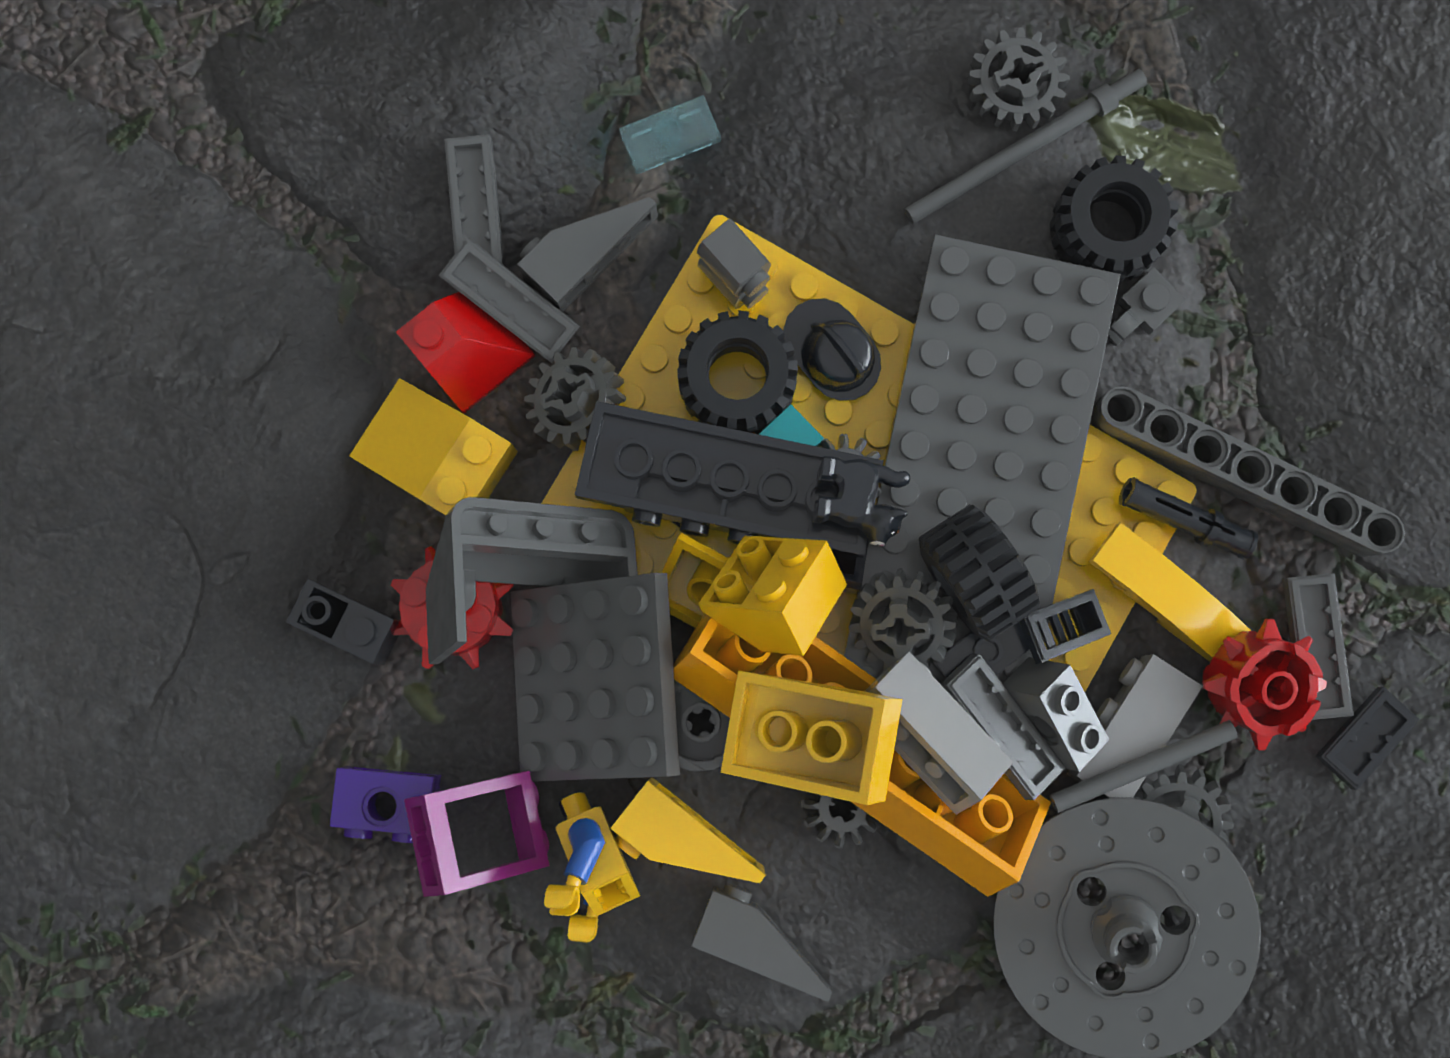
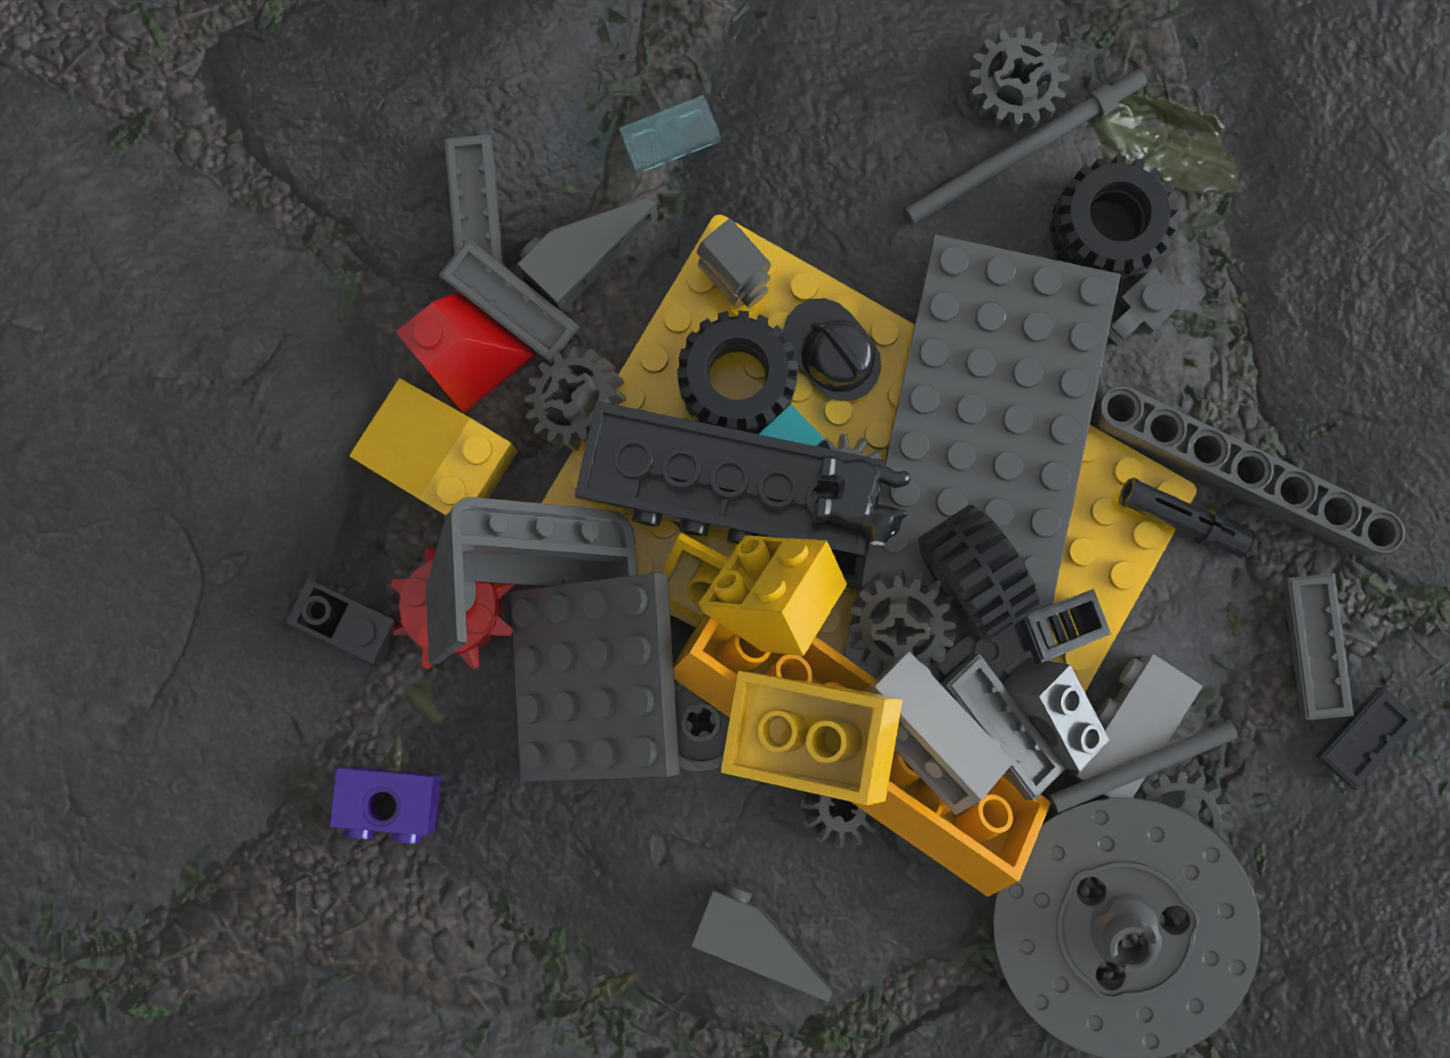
magenta window [404,771,550,897] -> none
torso [544,792,640,943] -> none
yellow slope [610,777,766,883] -> none
yellow slope [1089,522,1251,662] -> none
red brick [1202,619,1327,750] -> none

